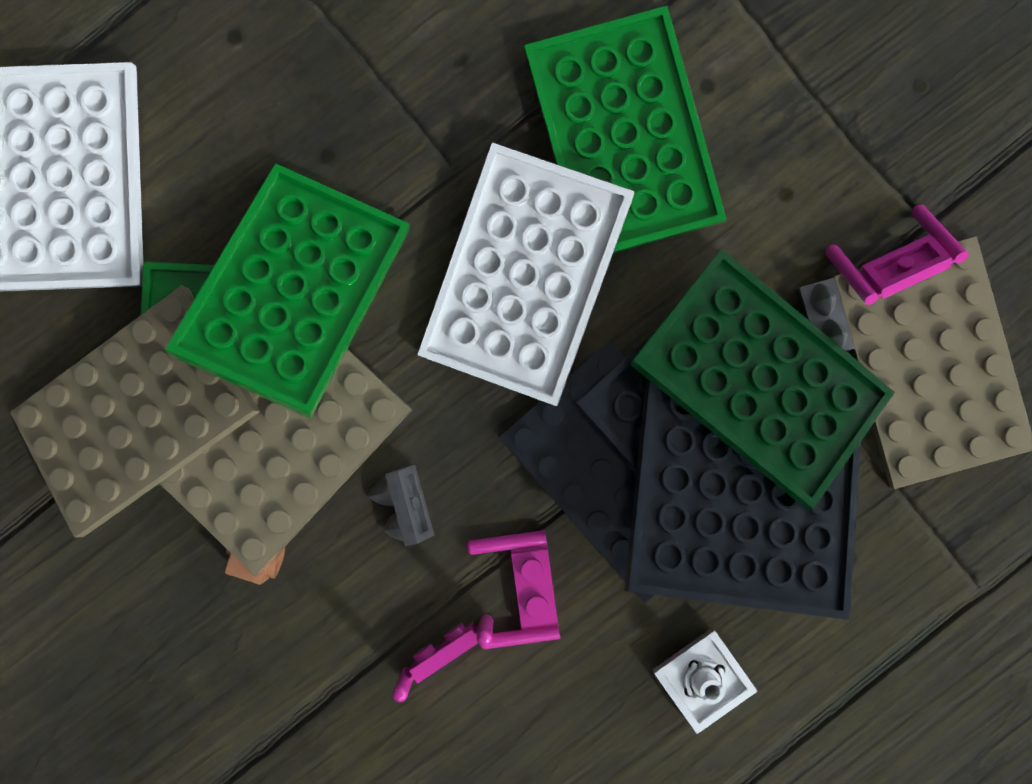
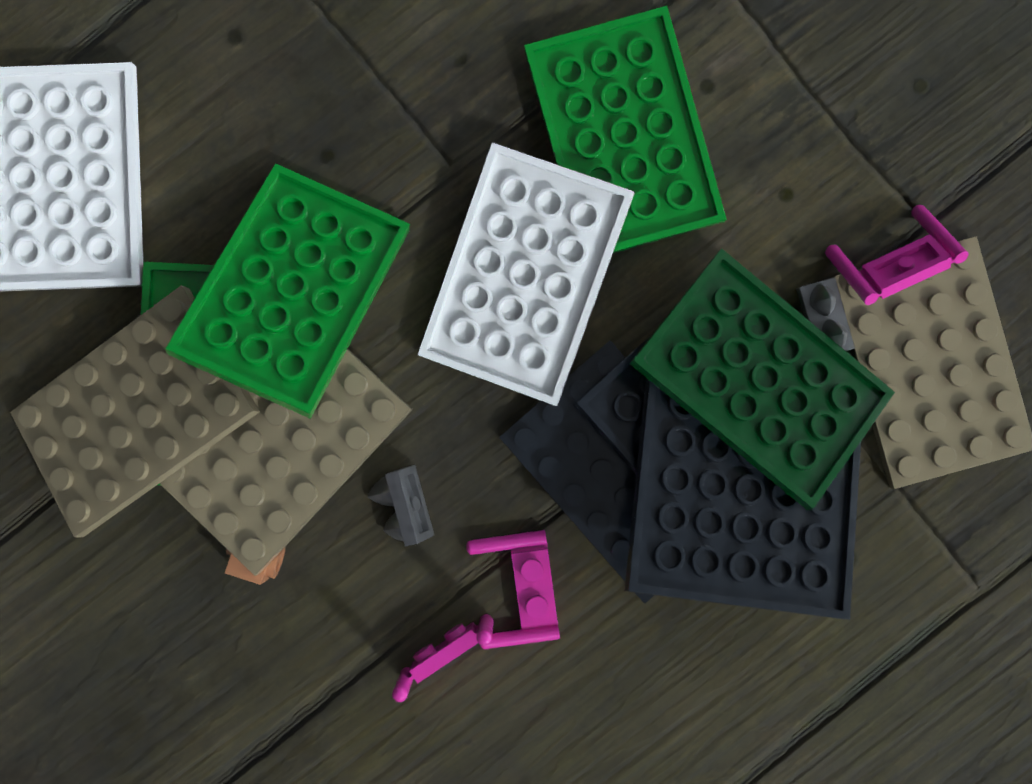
white plate [653,628,757,734] -> none

